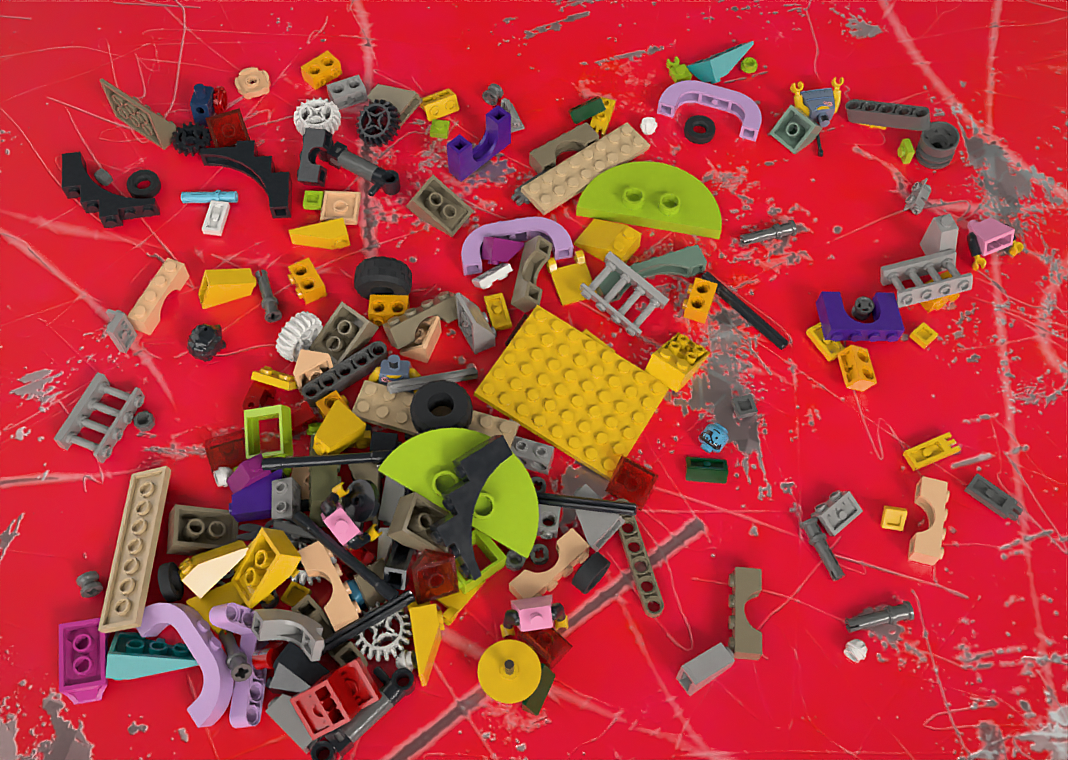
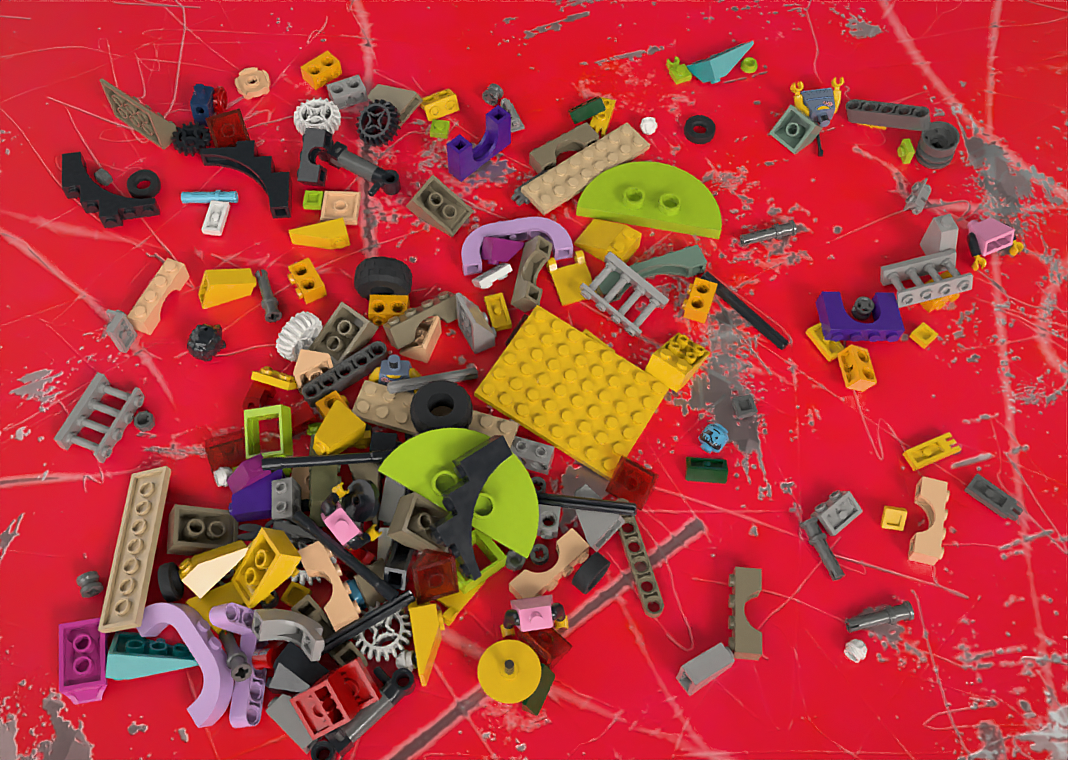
lavender arch [657,80,762,142] -> none

